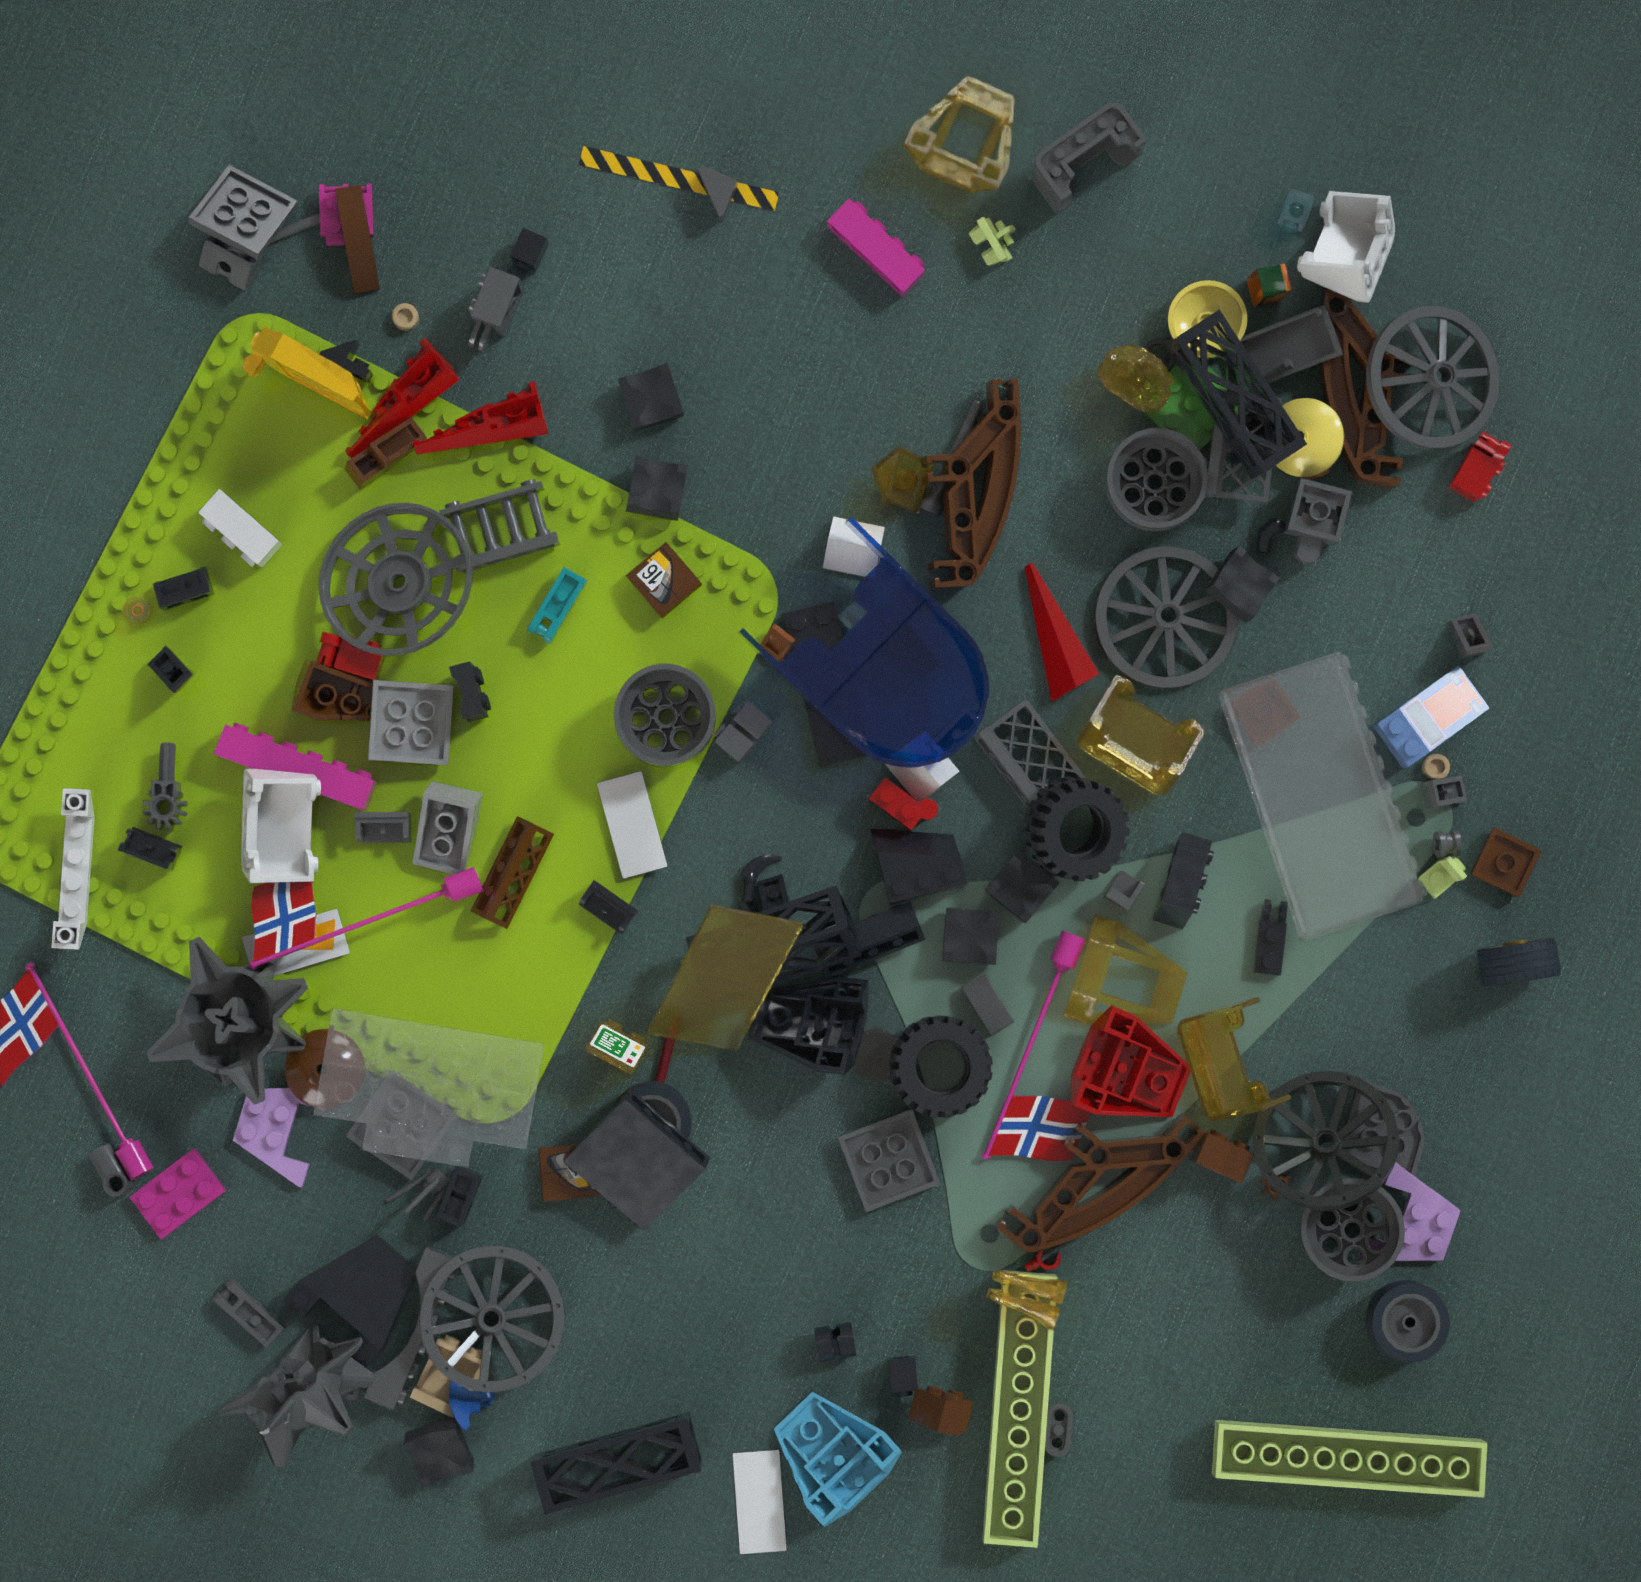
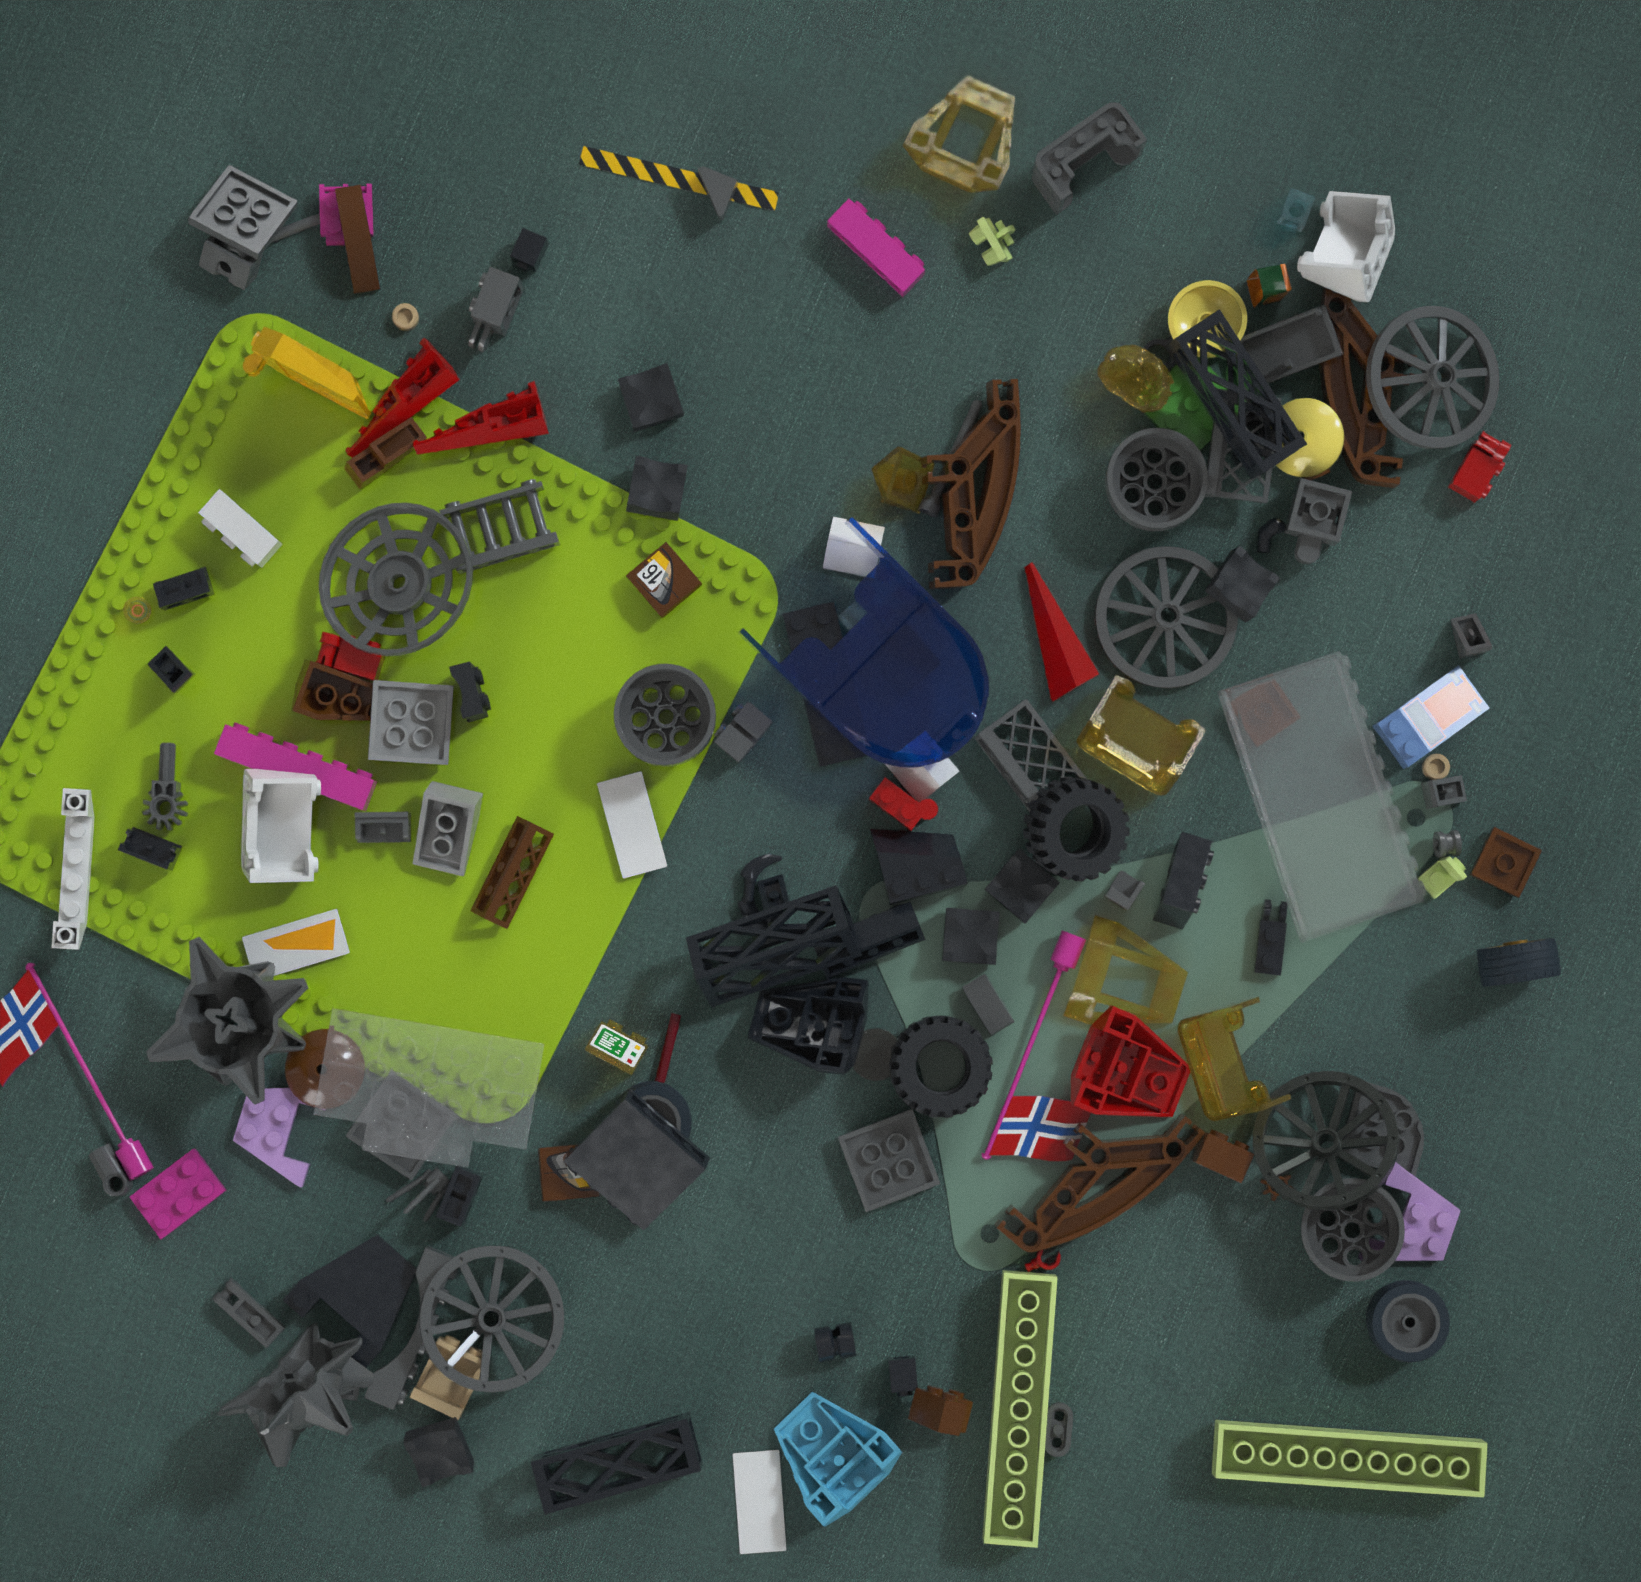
flag [249,867,483,970] -> none
black slope [319,340,374,384] -> none
blue piece [449,1381,496,1431] -> none
teal plate [527,567,587,644] -> none
black hinge [579,880,639,935] -> none
clear yellow piece [648,904,803,1050] -> none
dark orange tile [759,624,795,662] -> none
clear yellow piece [986,1270,1069,1331] -> none

